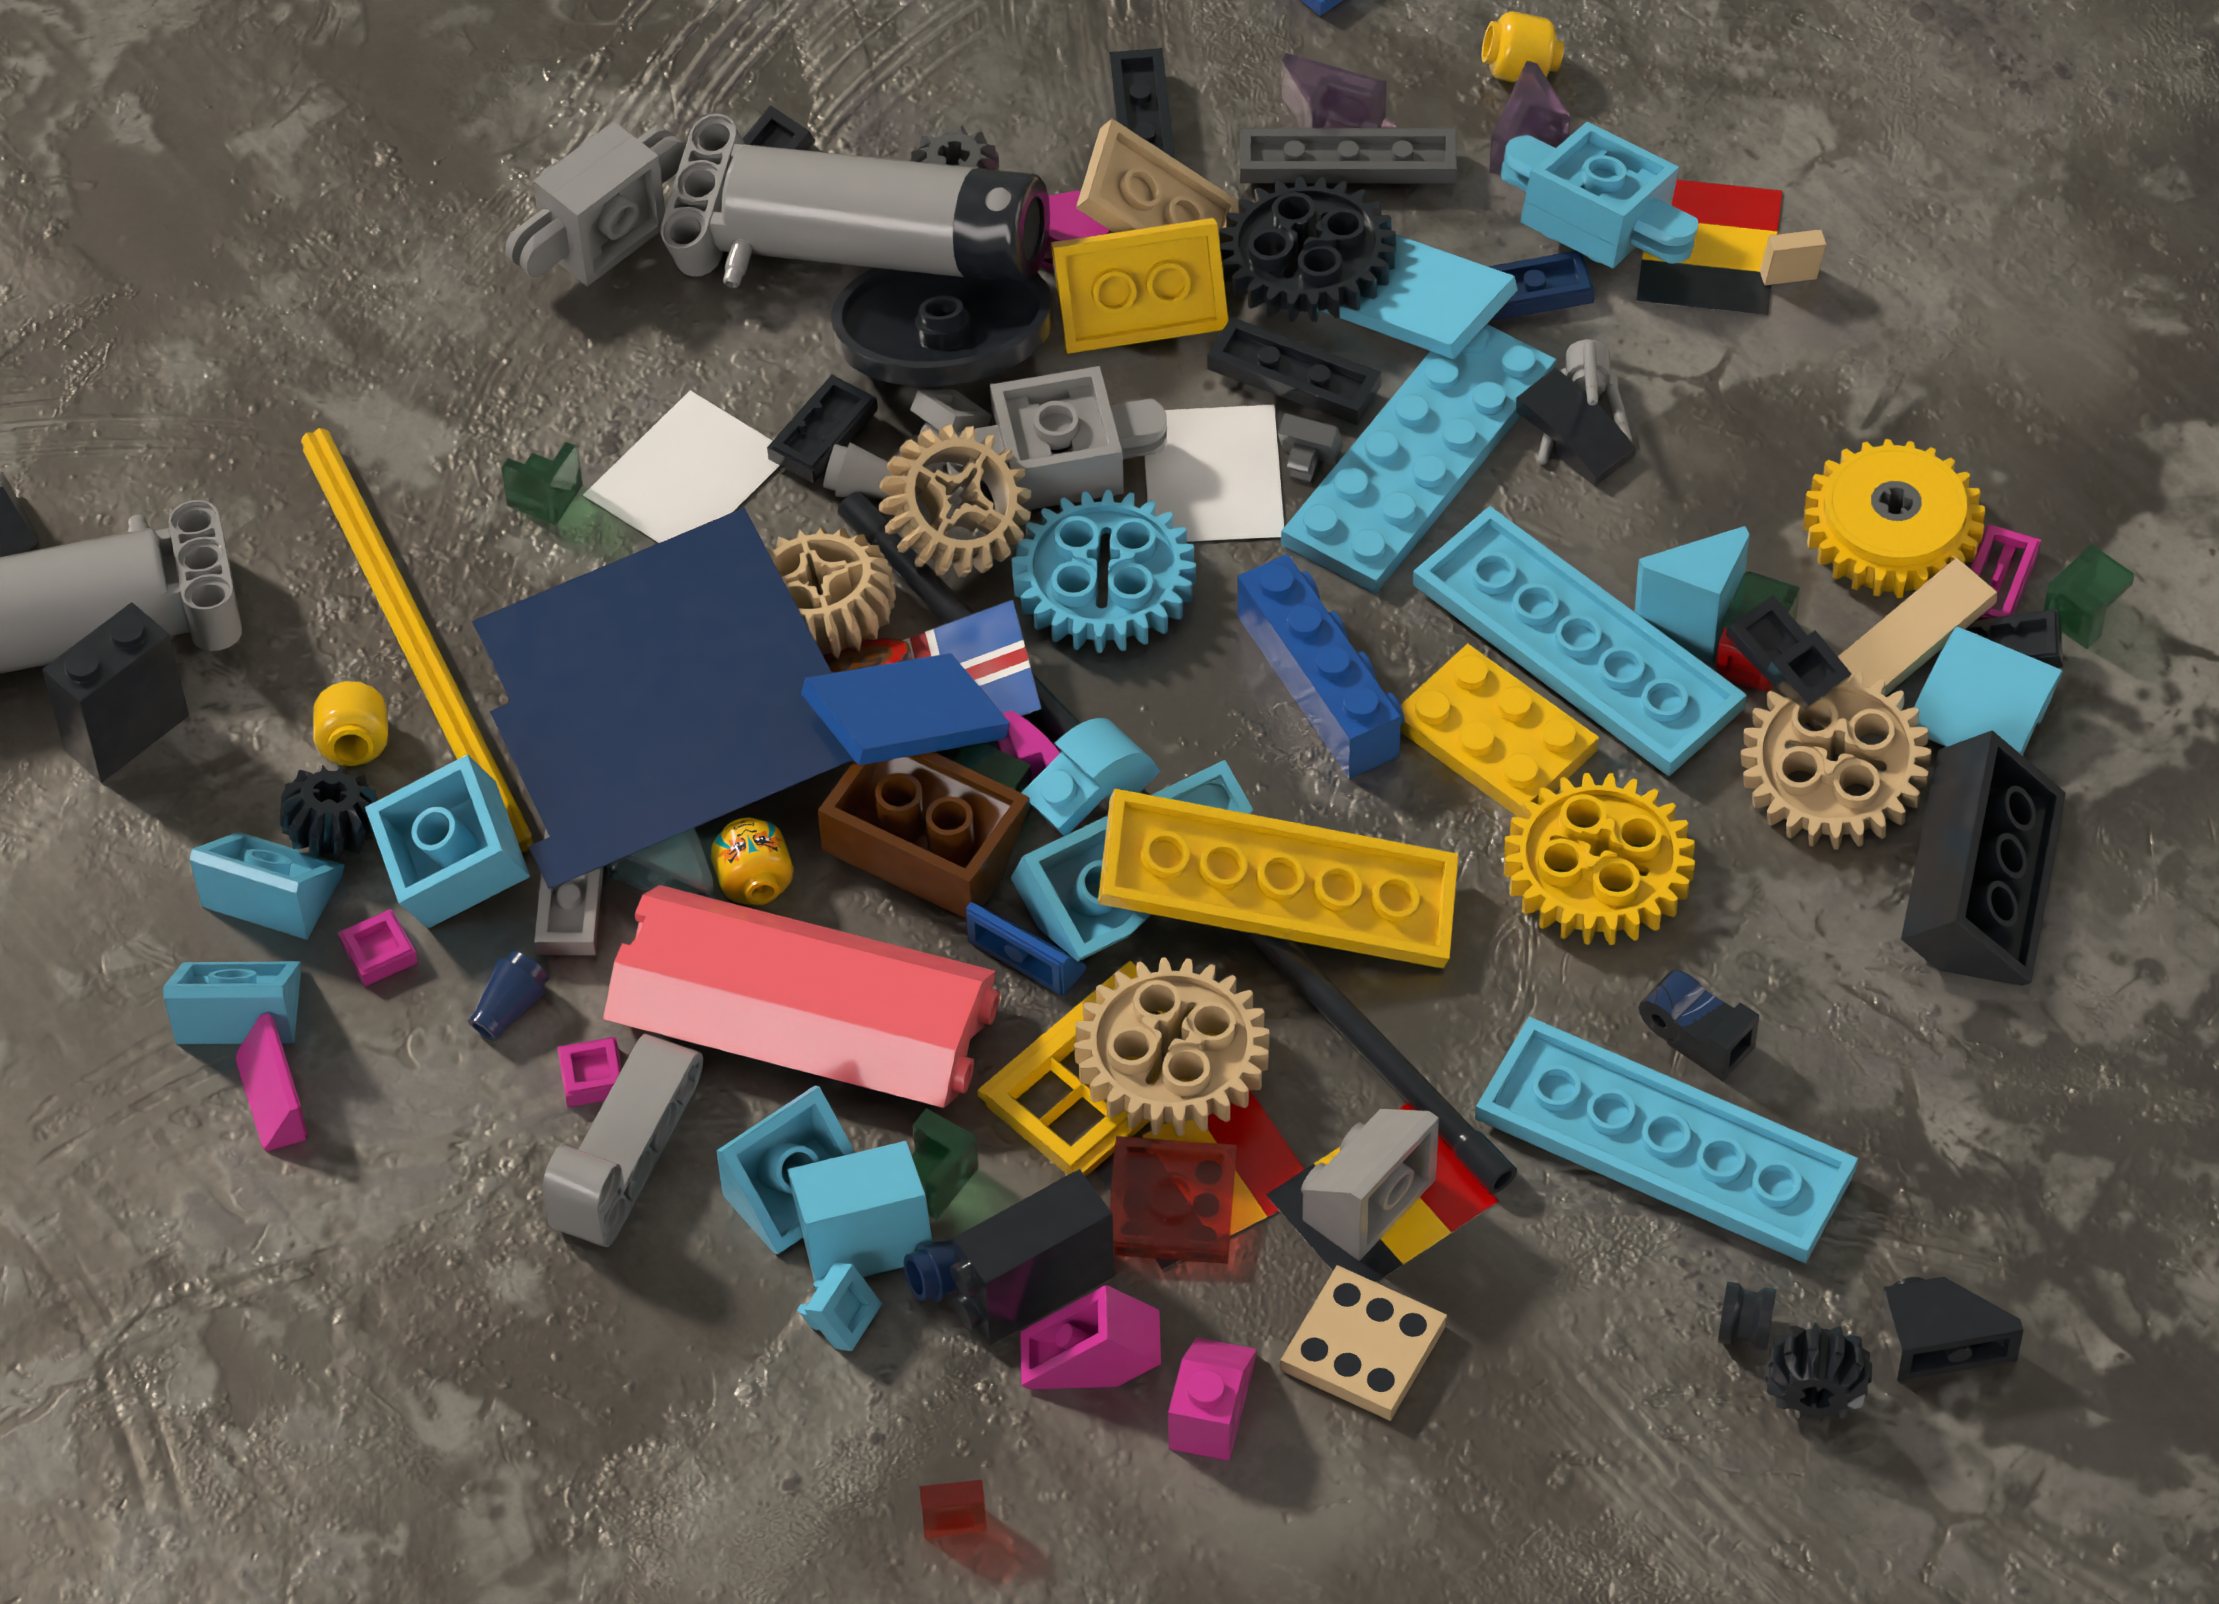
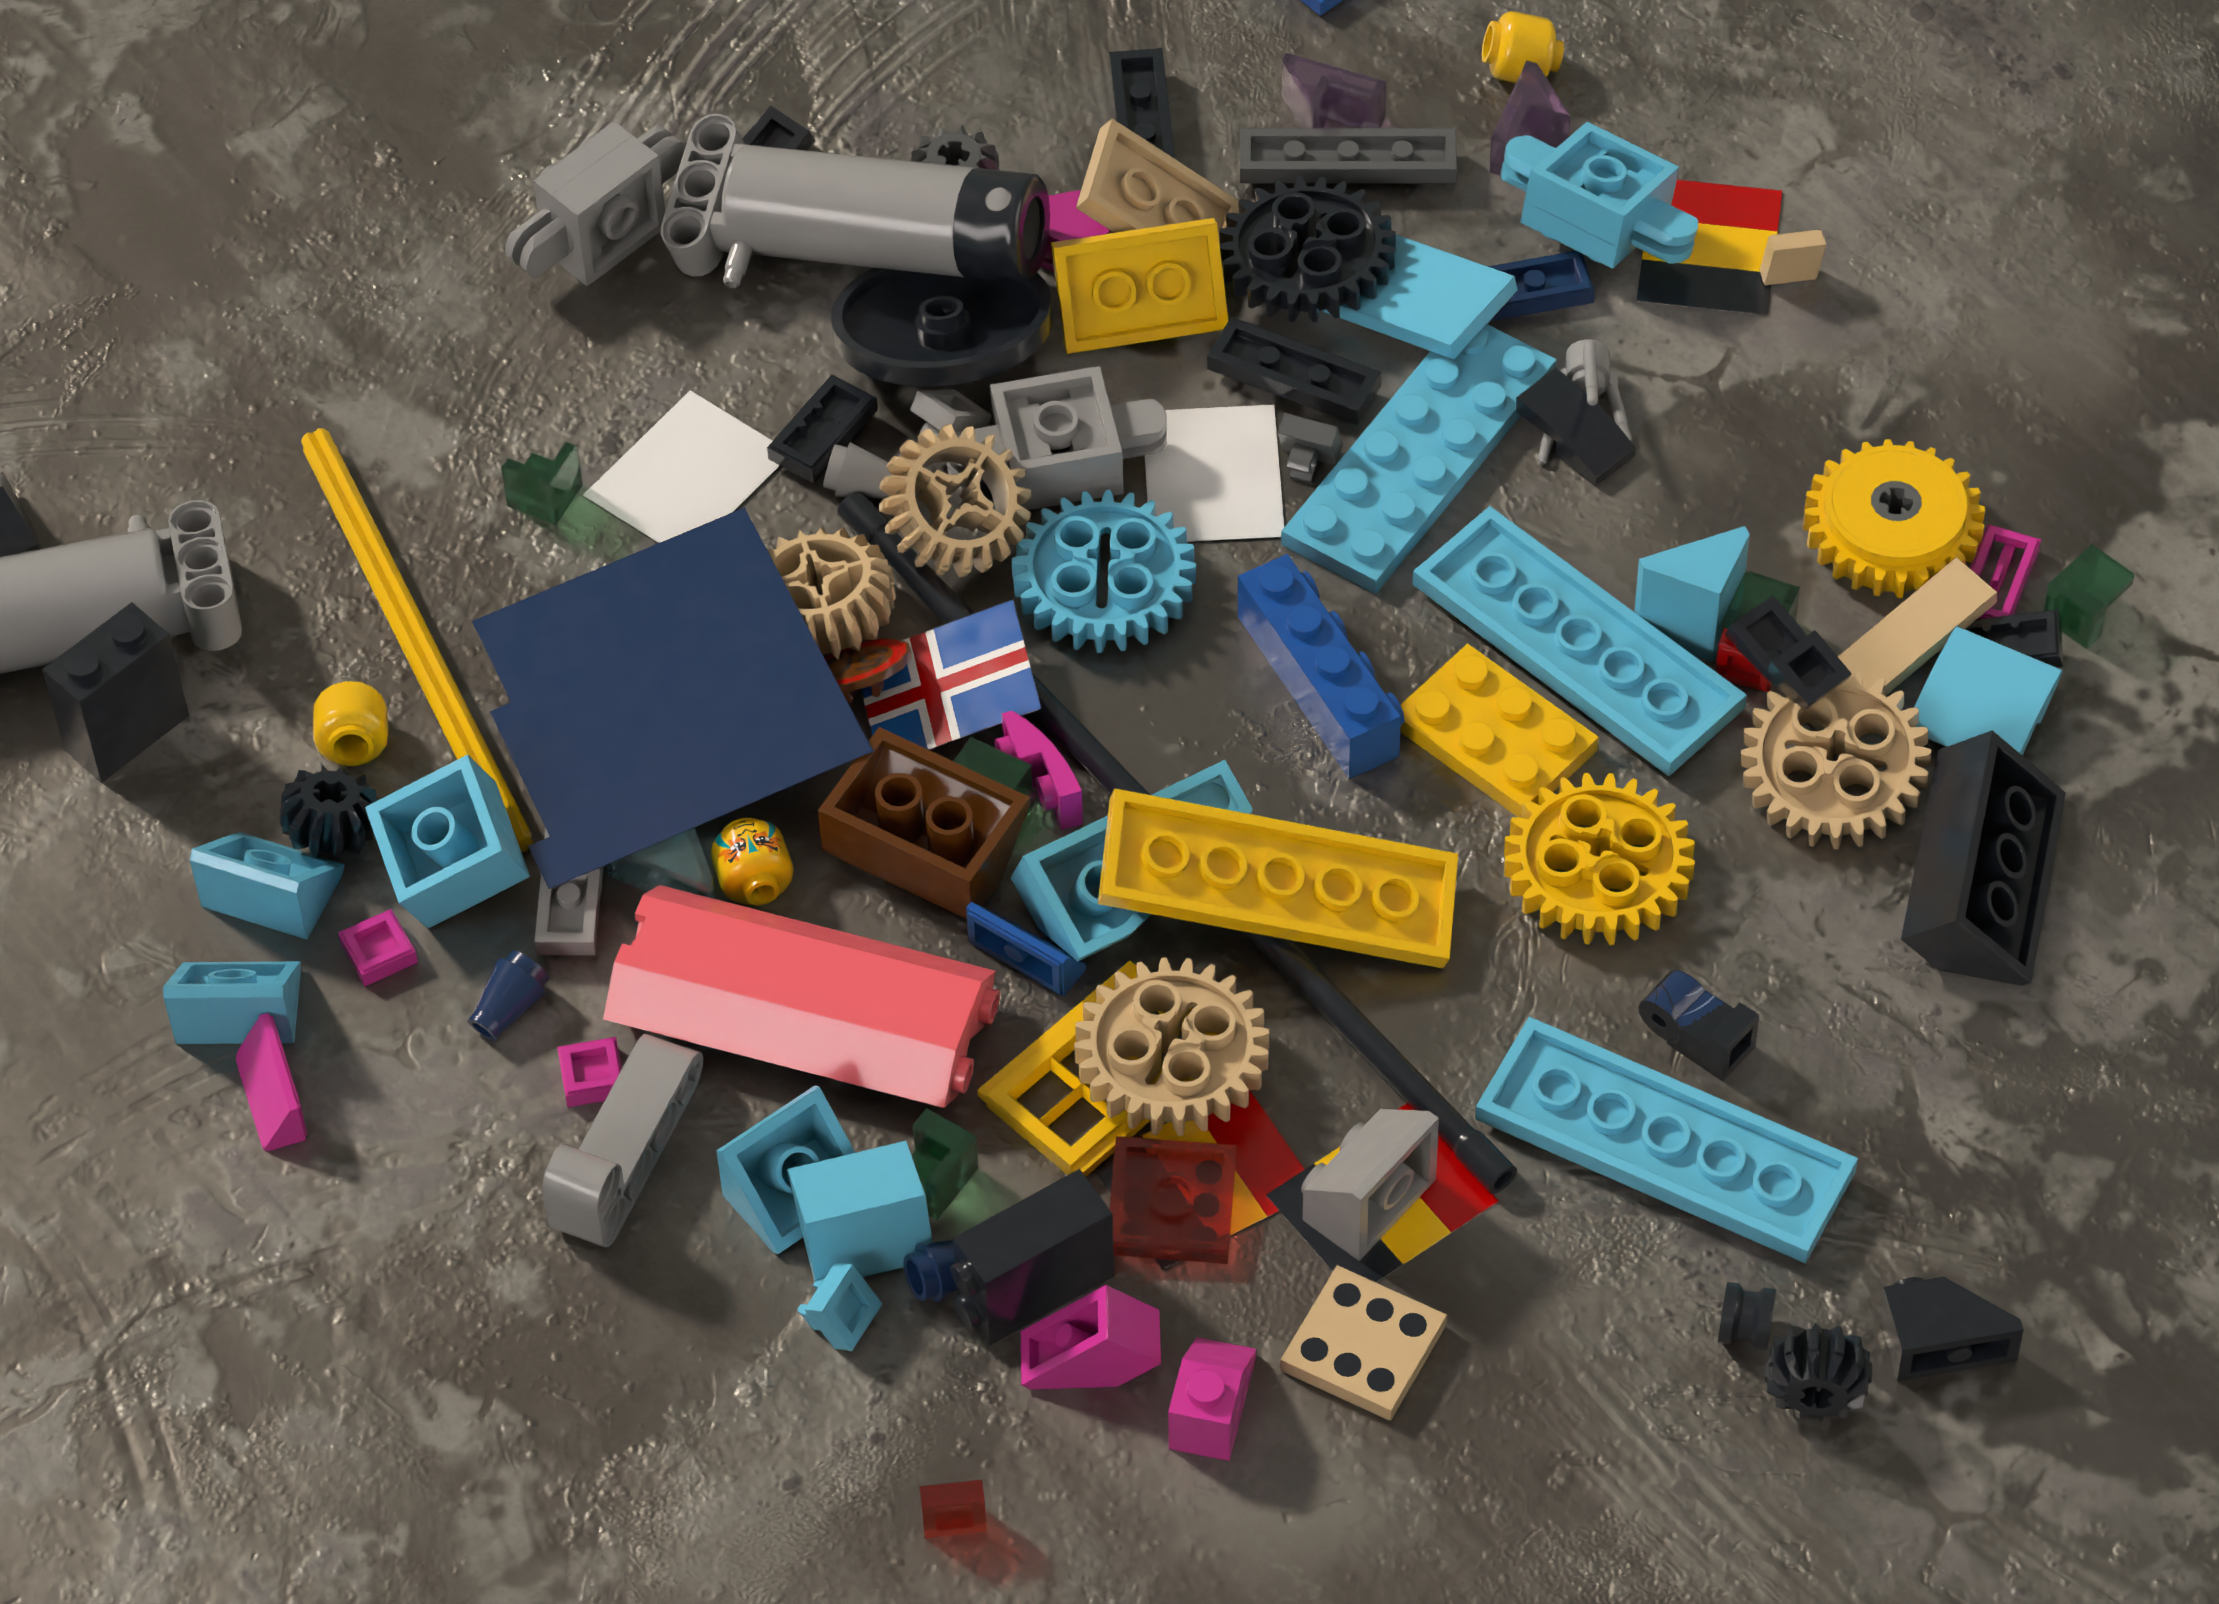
blue tile [801,653,1010,765] -> none
medium azure brick [1021,718,1161,836] -> none

